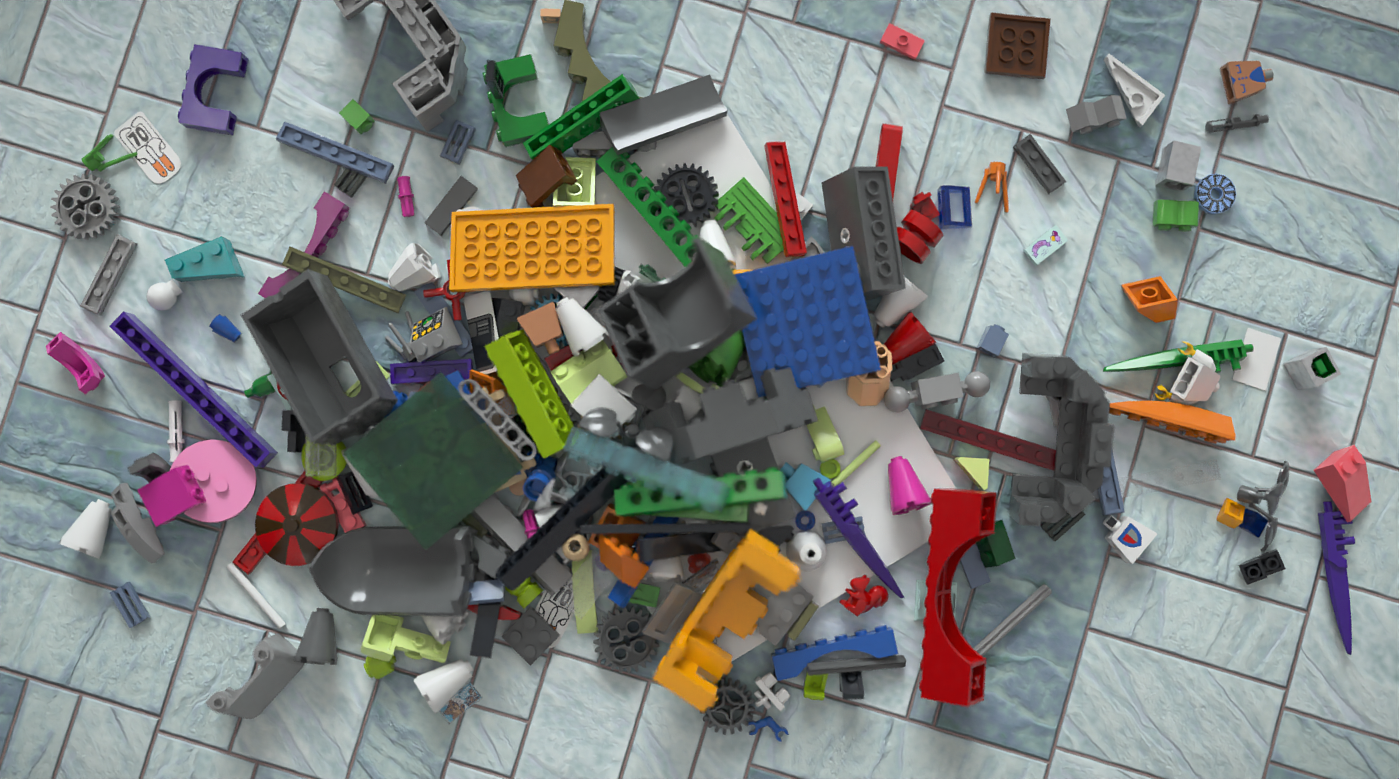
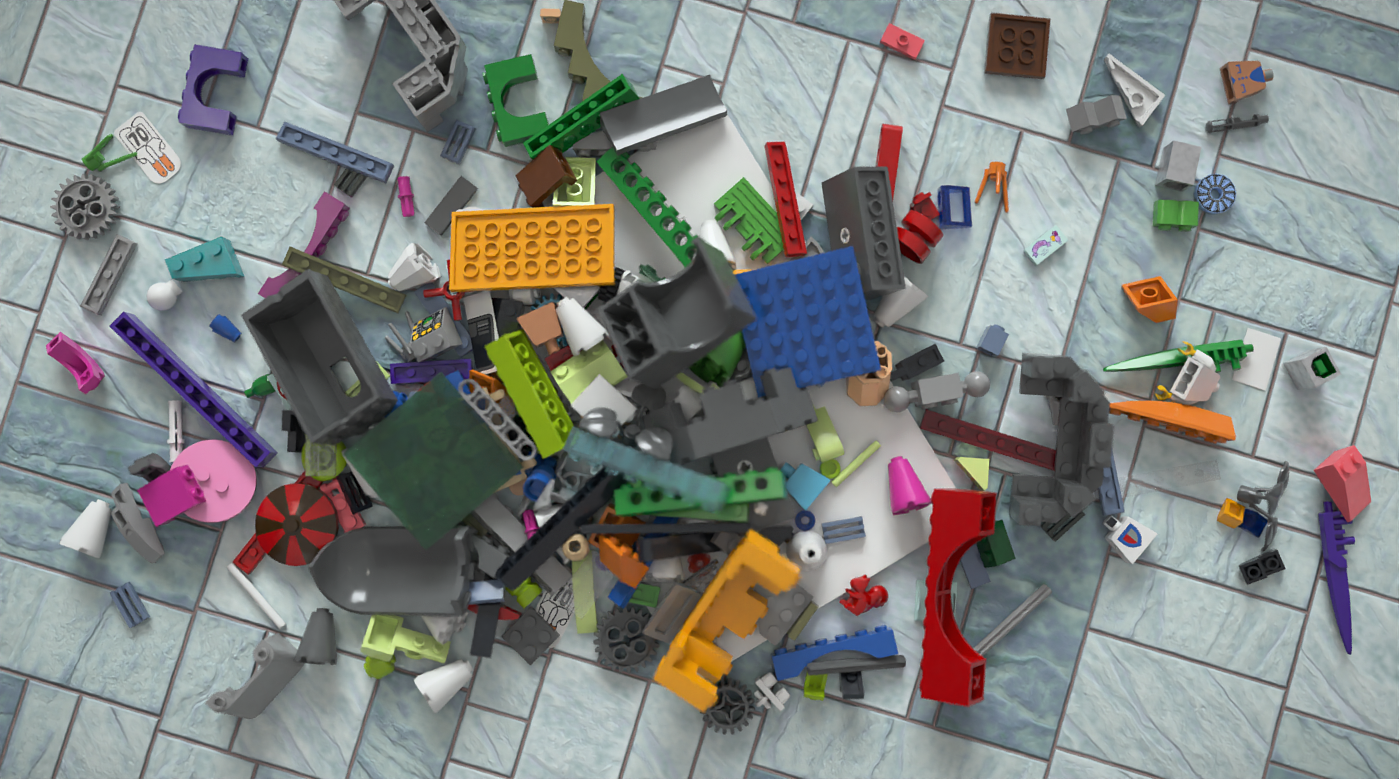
bright green brick [339,99,375,134] -> none
clear tile [439,682,483,724] -> none
black tile [485,60,504,99] -> none
black gear [654,163,719,227] -> none
blue arm [748,716,788,742] -> none
dark purple piece [813,478,905,599] -> none
red cone [883,311,936,365] -> none
dark grey tile [1013,134,1066,195] -> none

